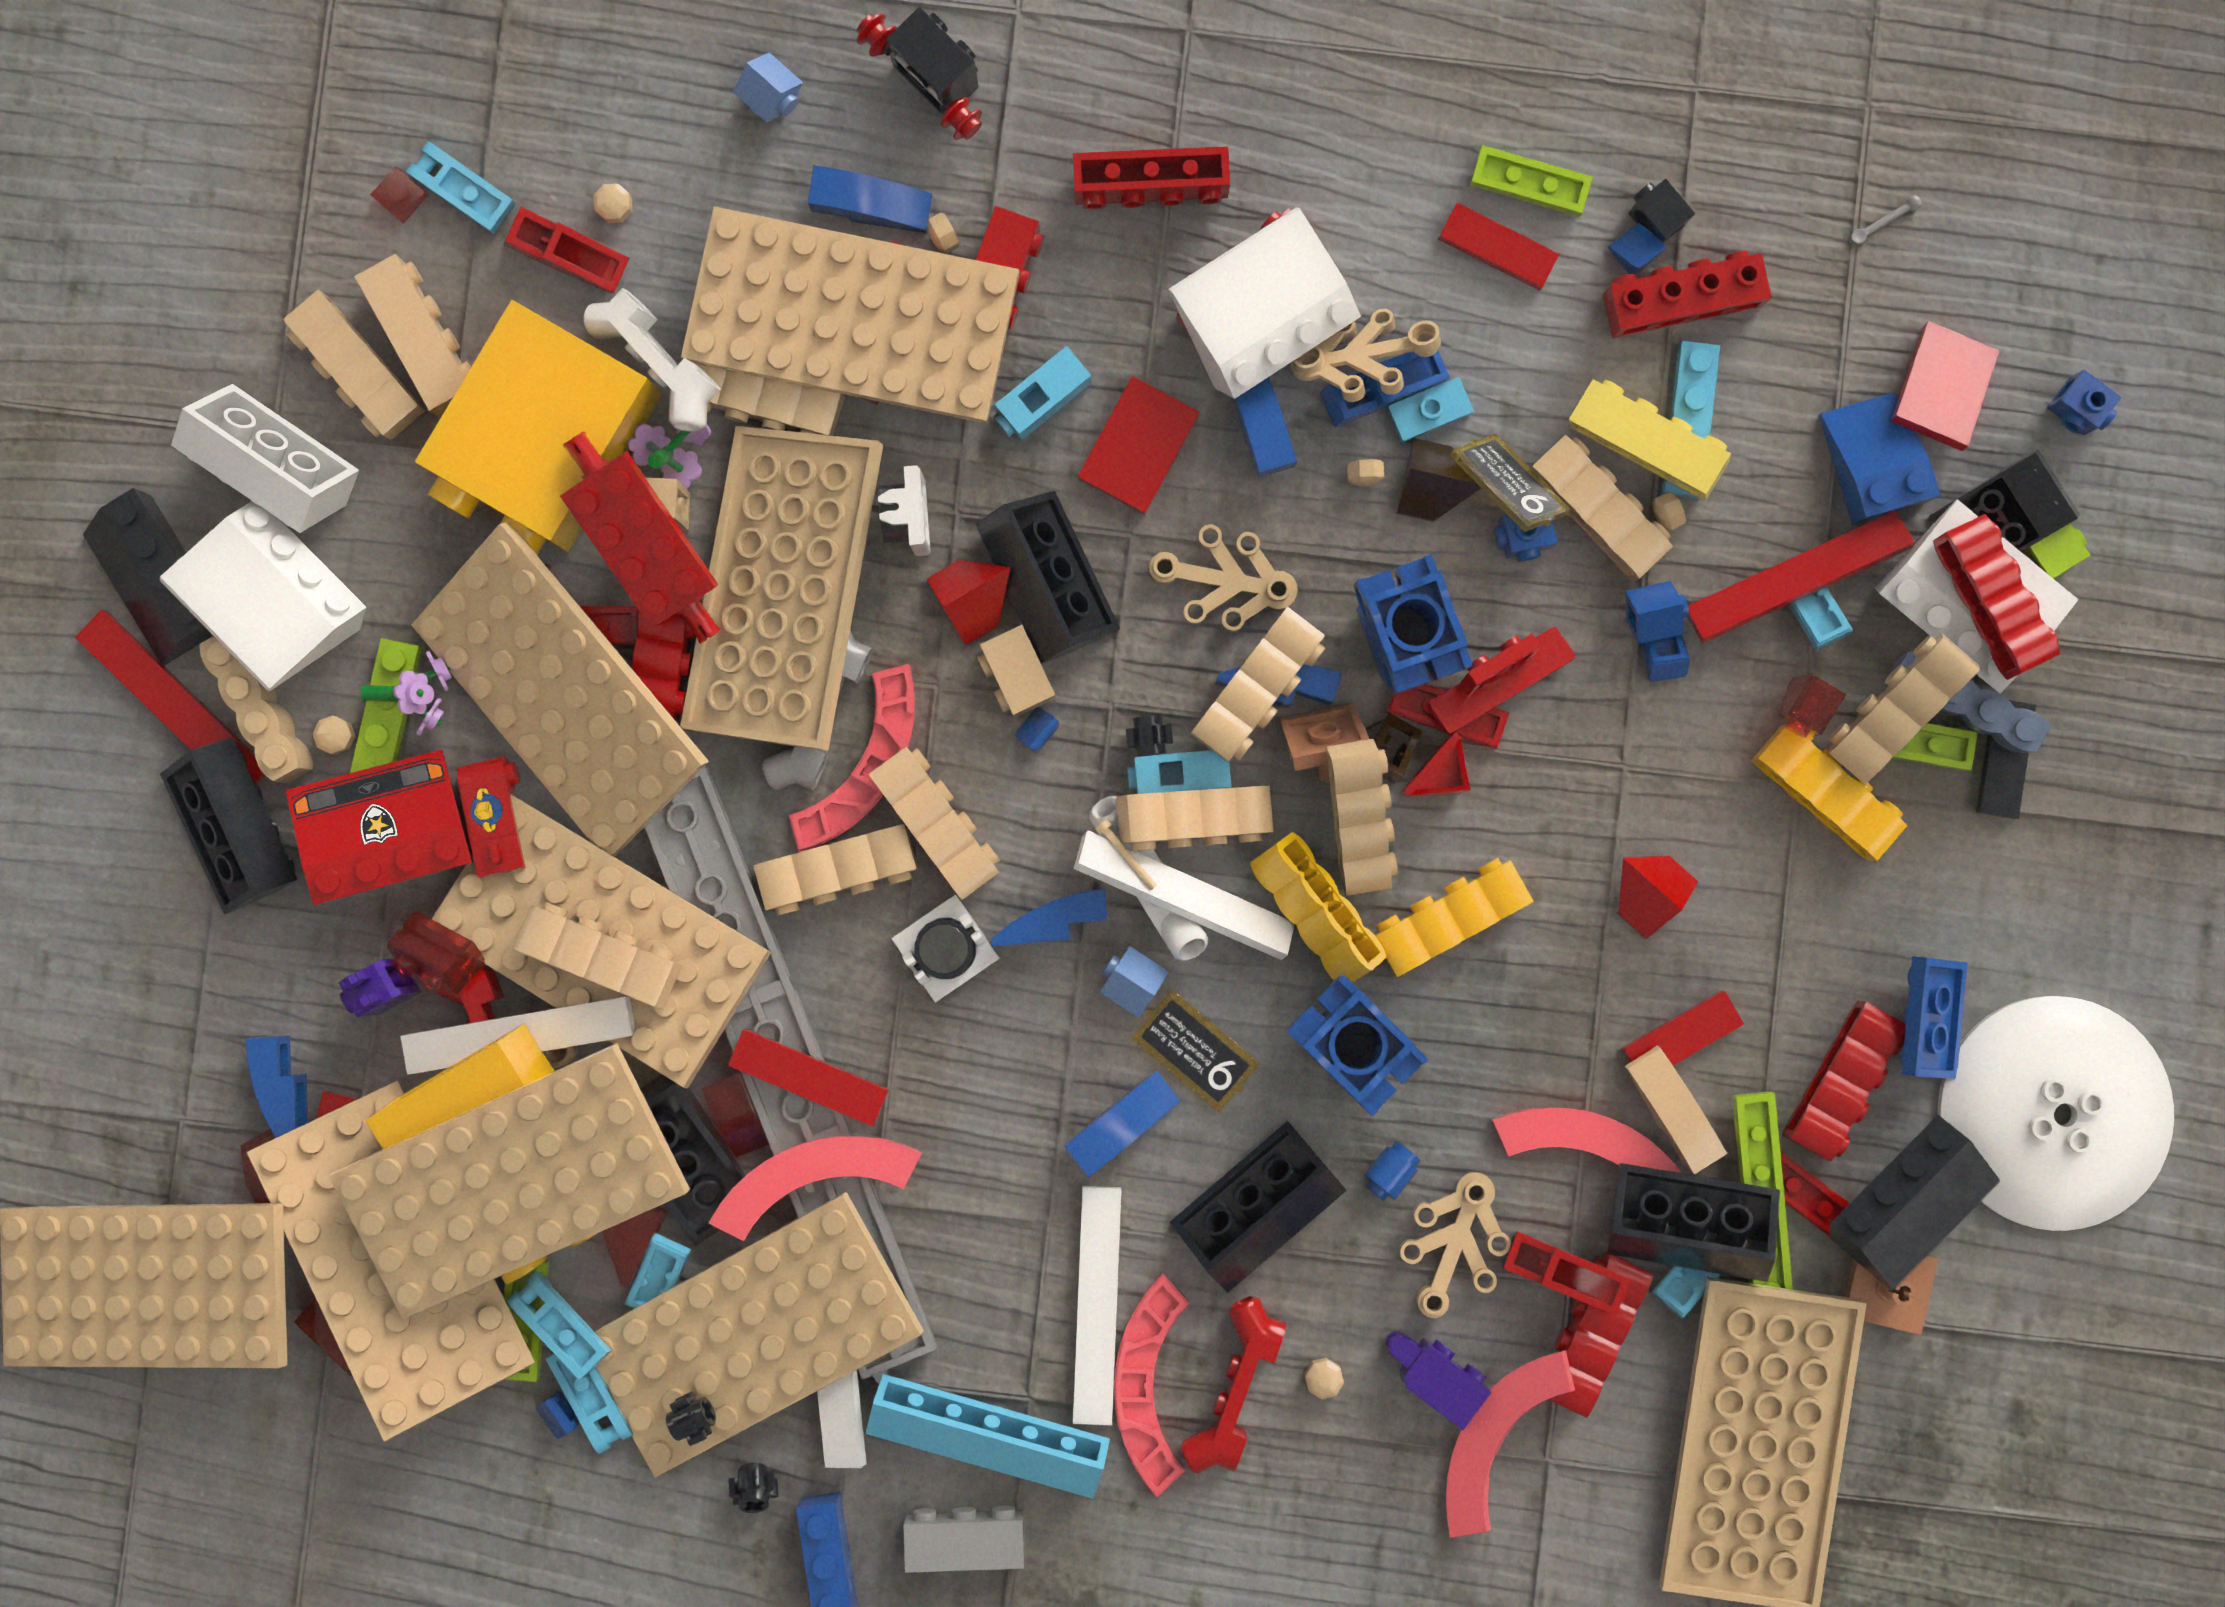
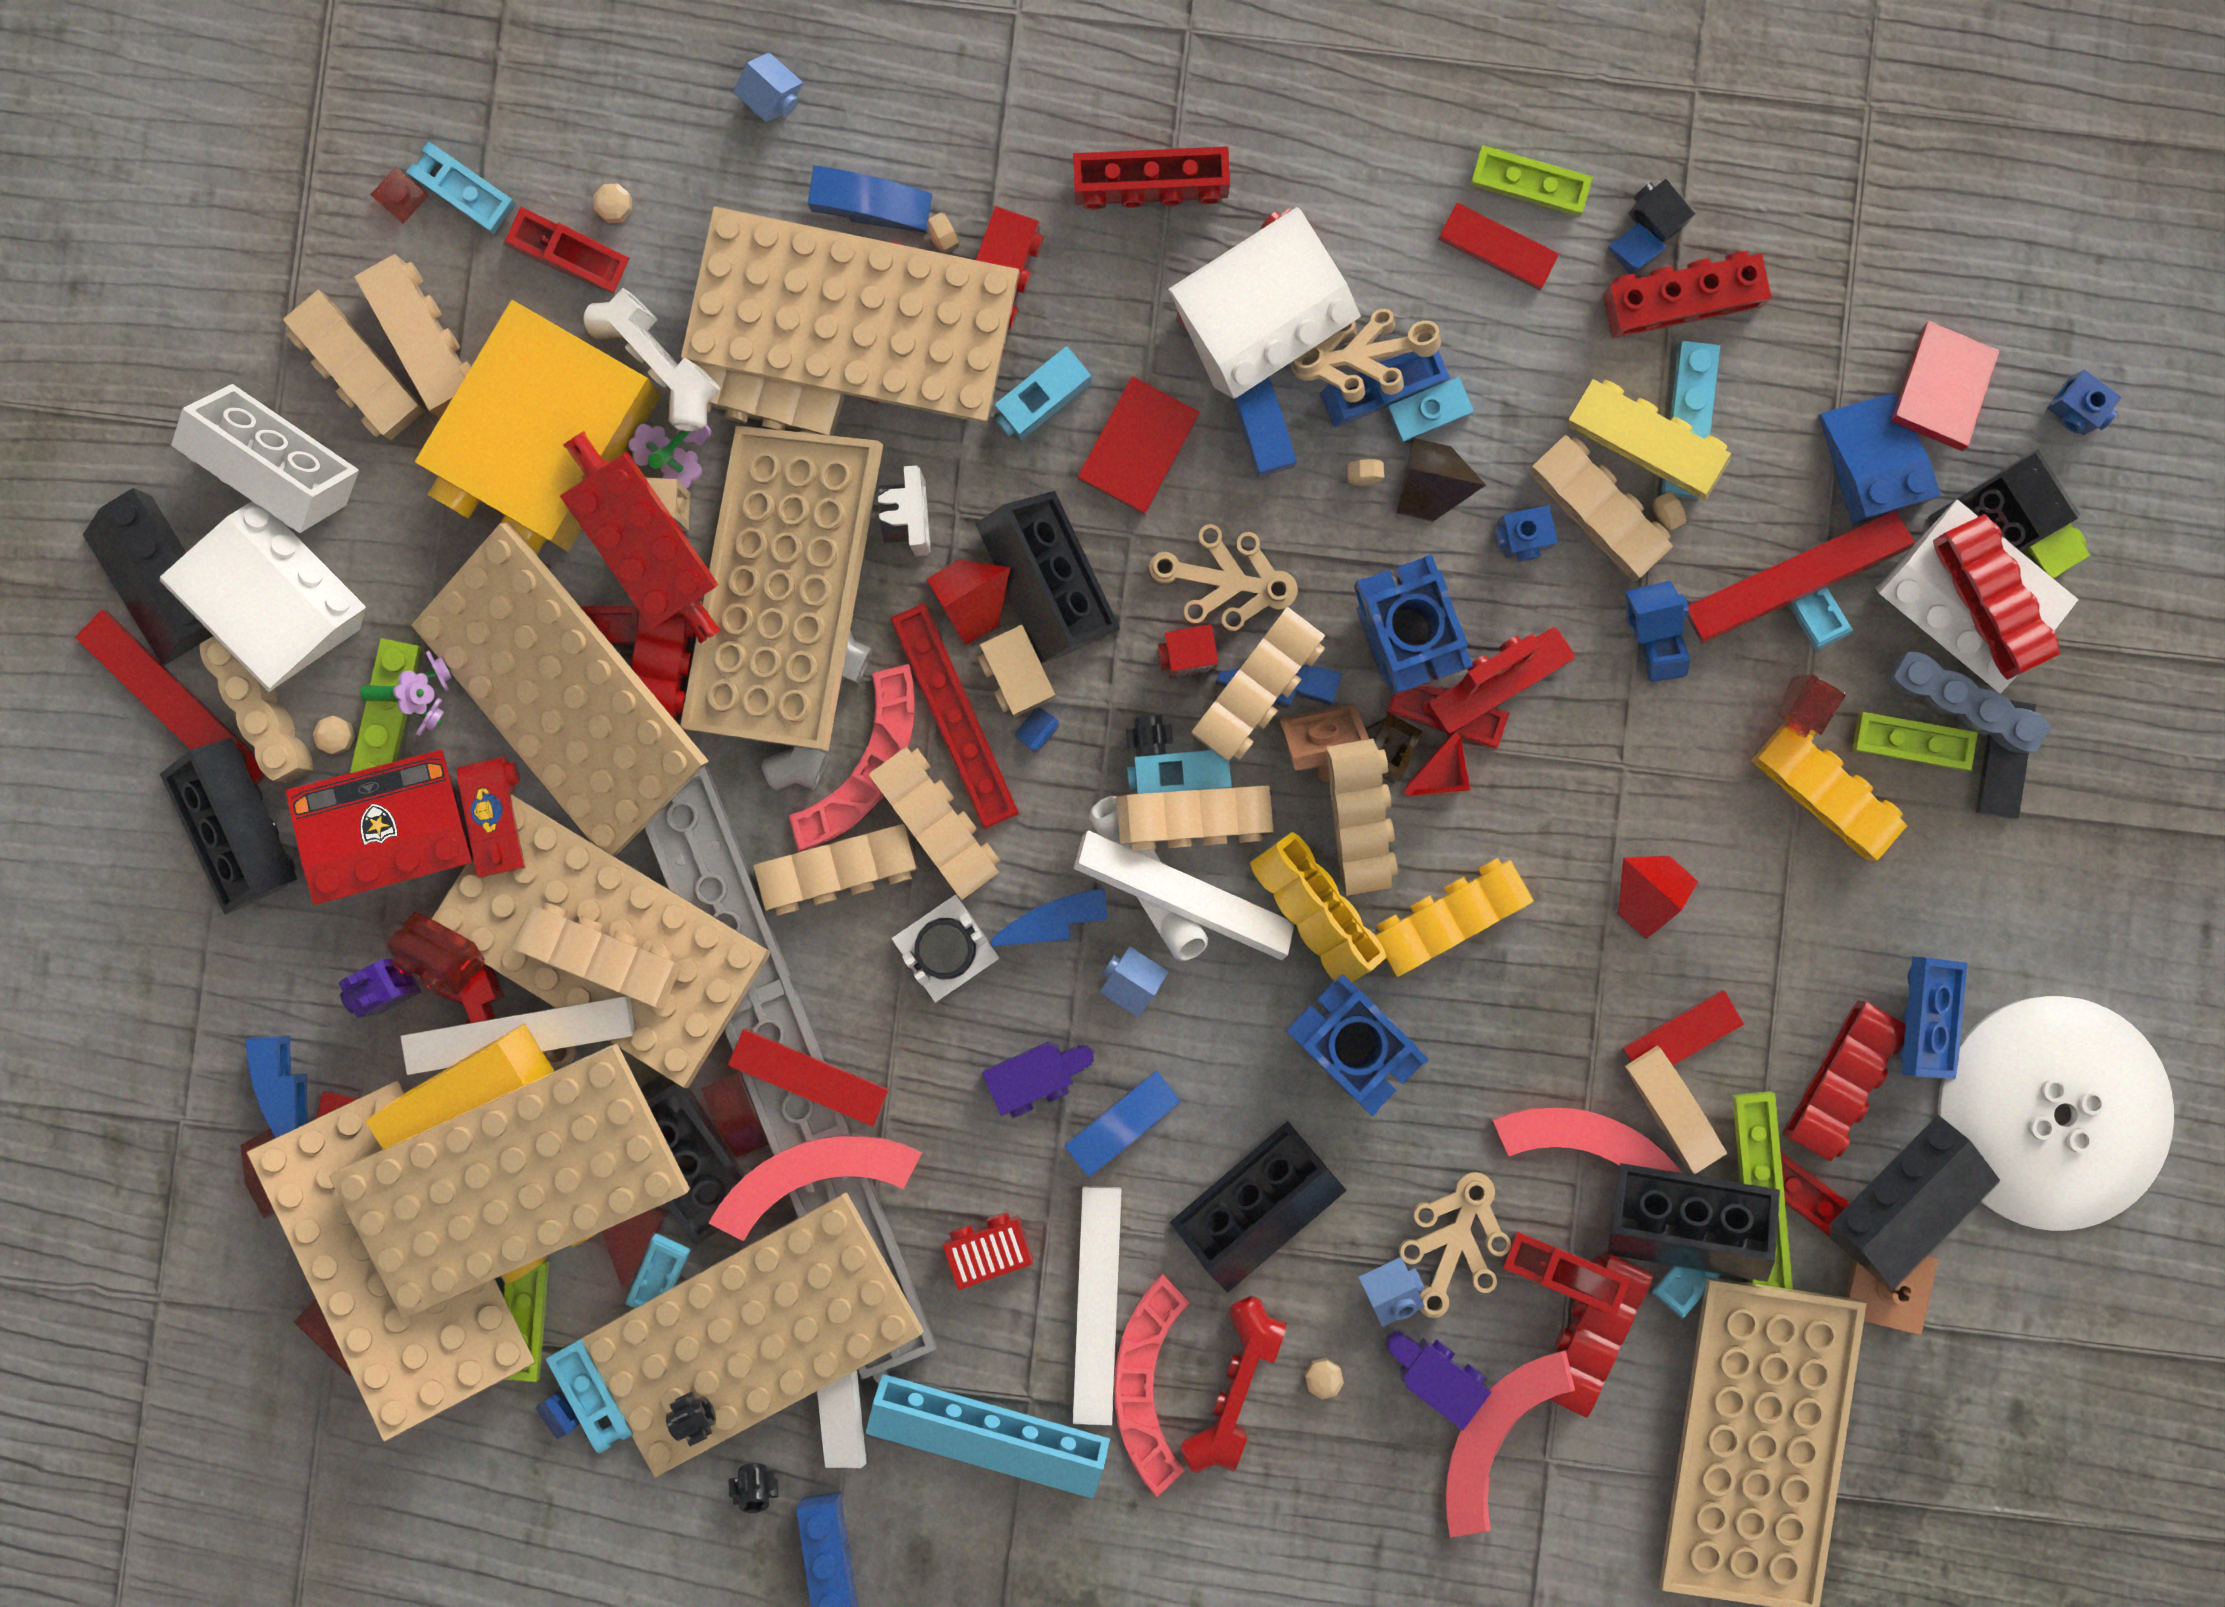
tan plate [0,1203,287,1368] -> none
medium azure plate [507,1271,612,1380] -> none
black brick [857,6,982,140] -> none
light grey brick [903,1505,1025,1573] -> none
tan piece [1095,819,1157,890] -> none
piece [1131,989,1260,1113] -> none
blue brick [1364,1141,1421,1201] -> none
piece [1450,434,1571,532] -> none
tan brick [1828,633,1980,784] -> none
light grey hinge [1850,195,1922,245] -> none
none -> red tile [890,602,1020,830]
none -> red brick [943,1212,1034,1291]
none -> dark purple hinge [982,1042,1094,1118]
none -> red brick [1157,624,1218,679]
none -> medium blue brick [1359,1257,1425,1327]

